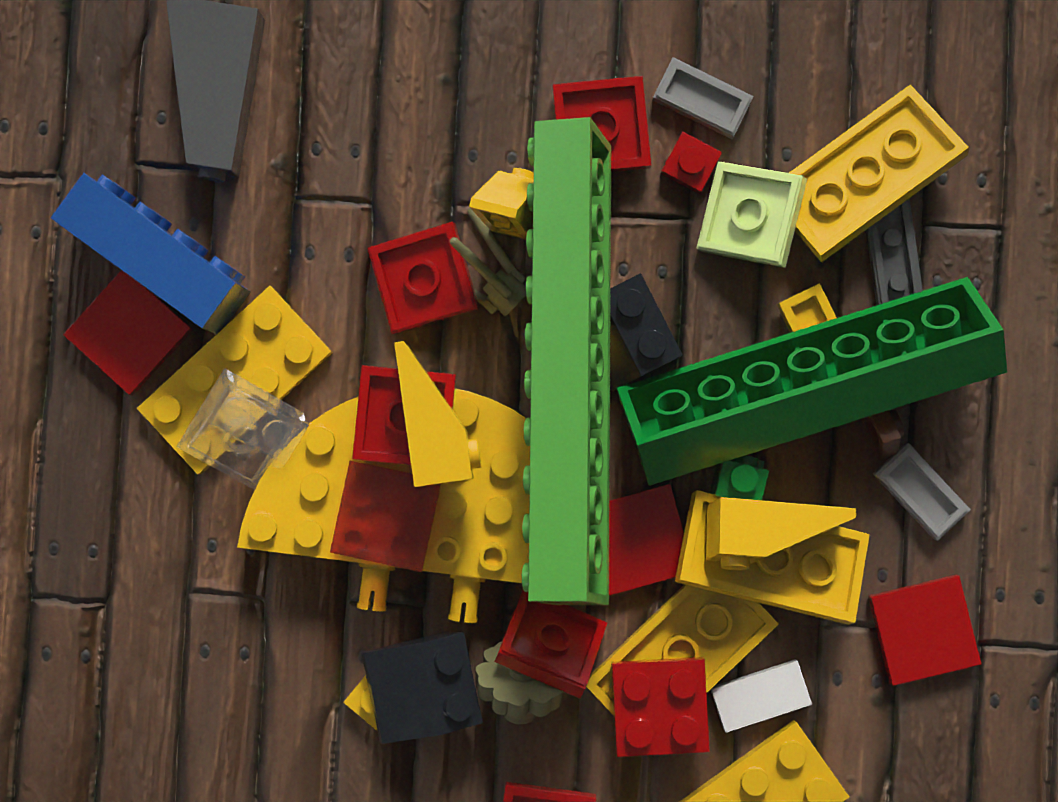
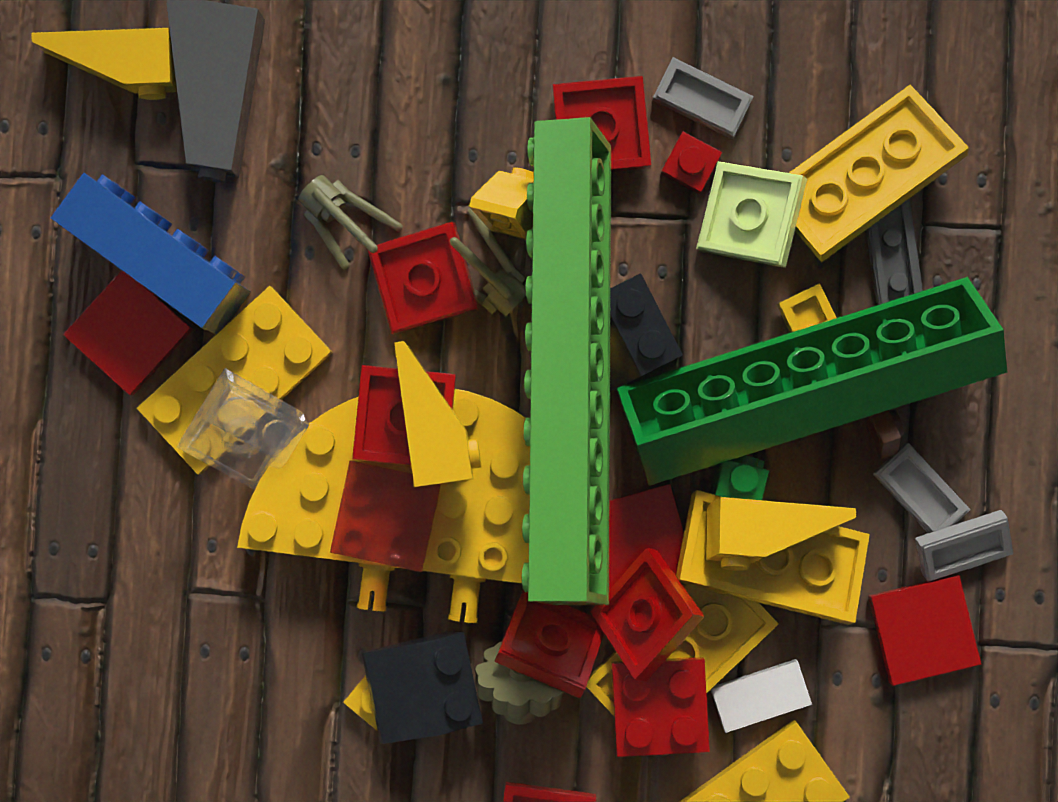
none -> yellow slope [31,28,177,100]
none -> olive plant [298,175,403,270]
none -> red plate [590,548,705,681]
none -> light grey tile [915,510,1013,582]

